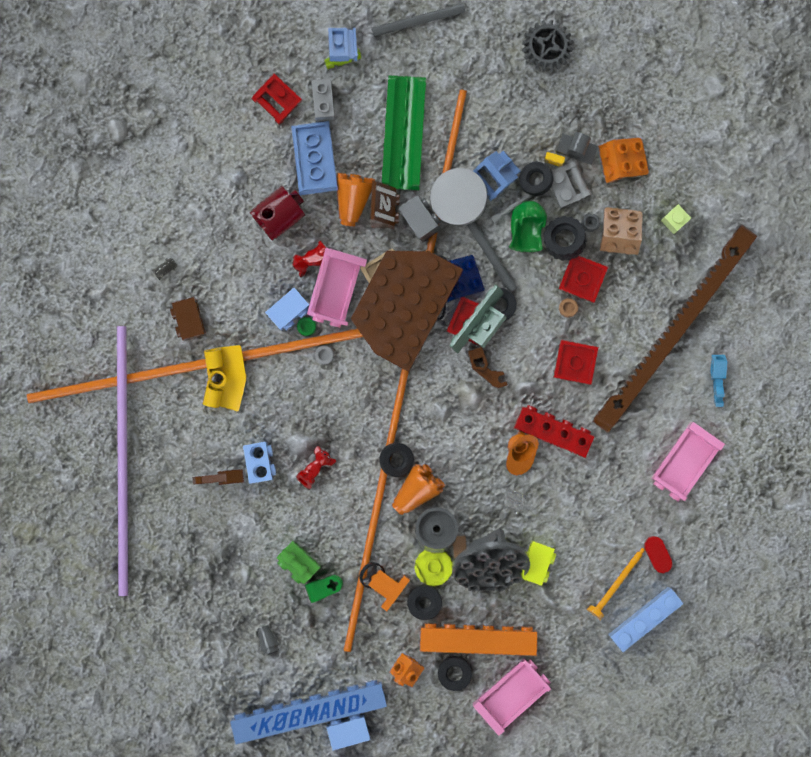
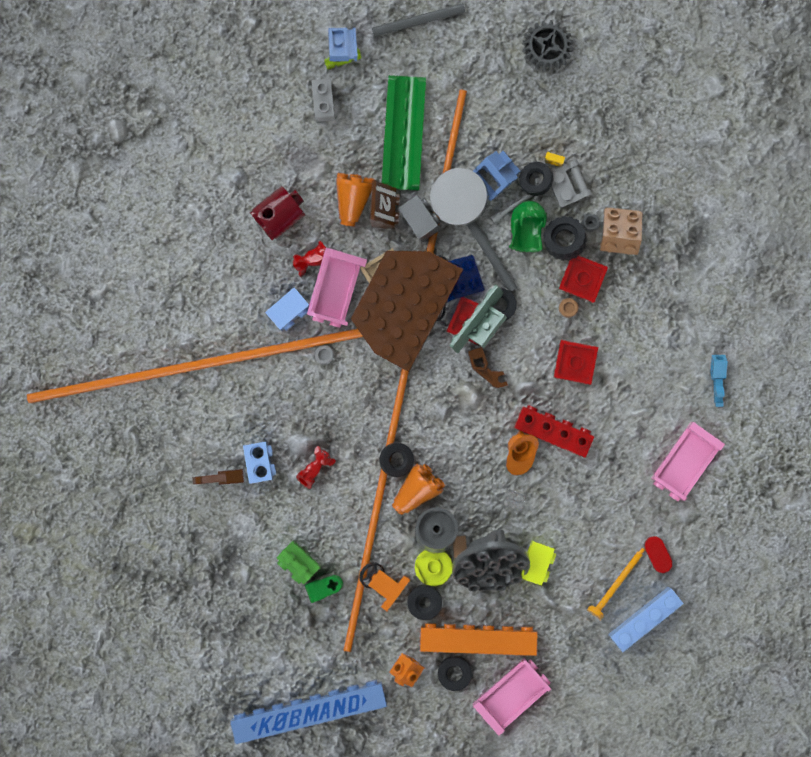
lavender piece [117,326,128,596] -> none
clear smoke pin [152,257,178,280] -> none
reddish brown brick [170,297,206,341] -> none
yellow panel [202,345,246,412] -> none
red plate [251,73,302,125] -> none
dark grey cone [257,625,279,656] -> none
medium blue tile [291,121,338,195] -> none
green tile [297,317,316,336] -> none
light blue brick [327,714,370,750] -> none
dark grey tile [556,132,598,165] -> none
reddish brown gear [592,224,757,433] -> none
orange bracket [598,138,649,183] -> none
yellowish green brick [661,204,691,234] -> none

